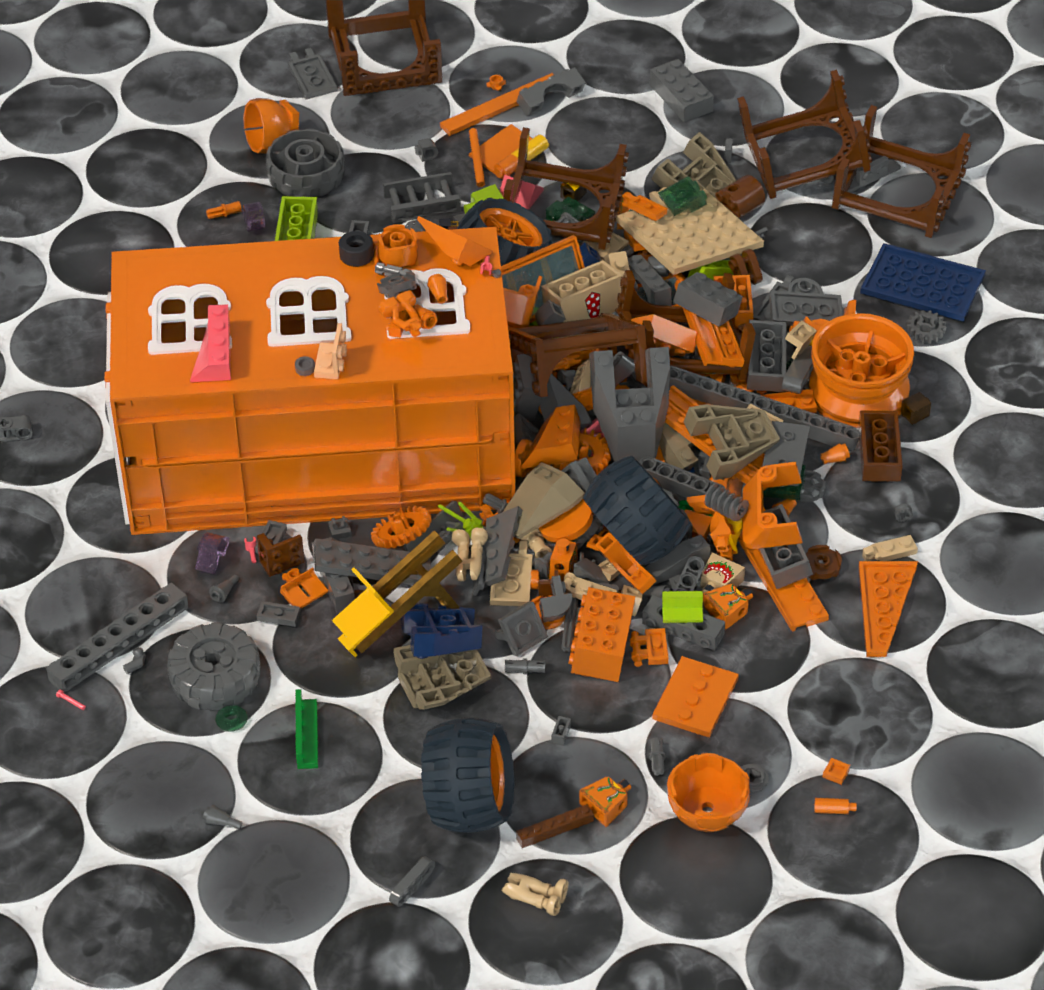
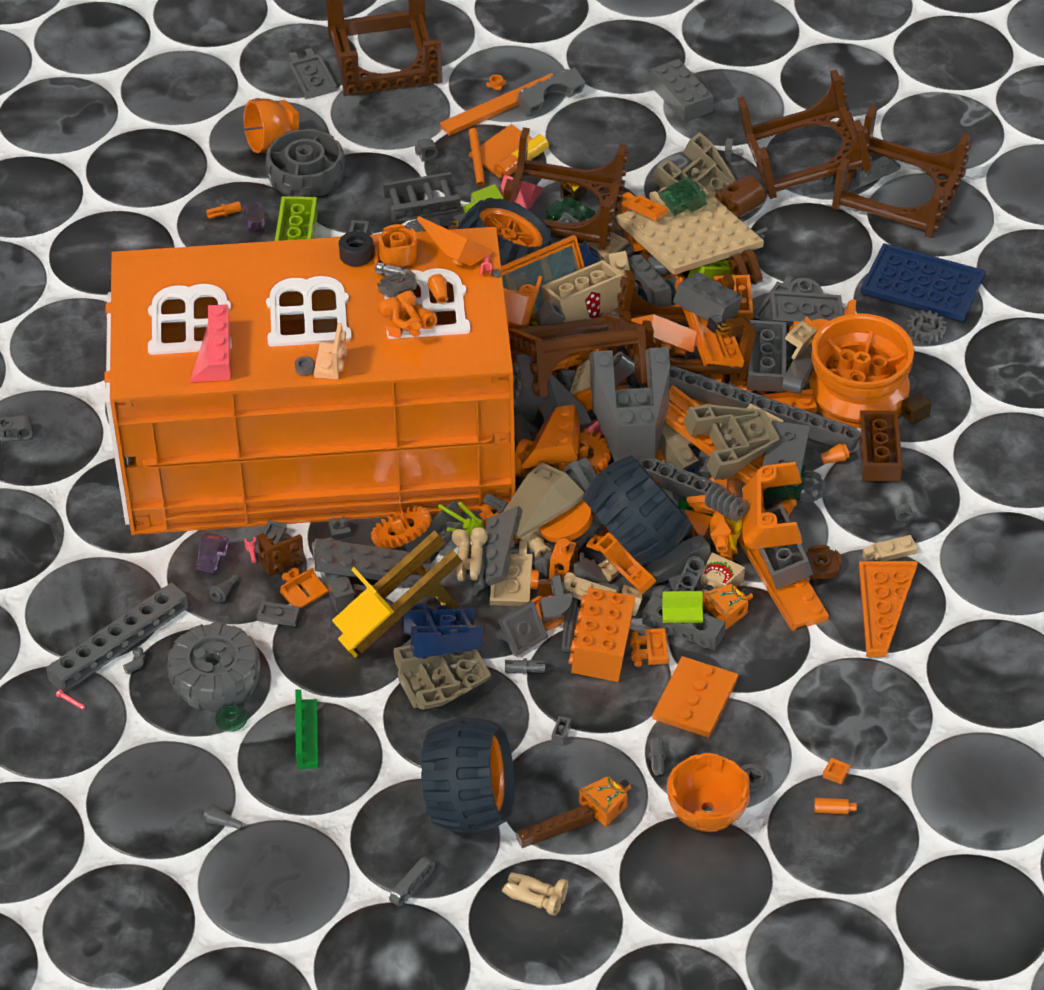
none -> piece [706,315,751,337]

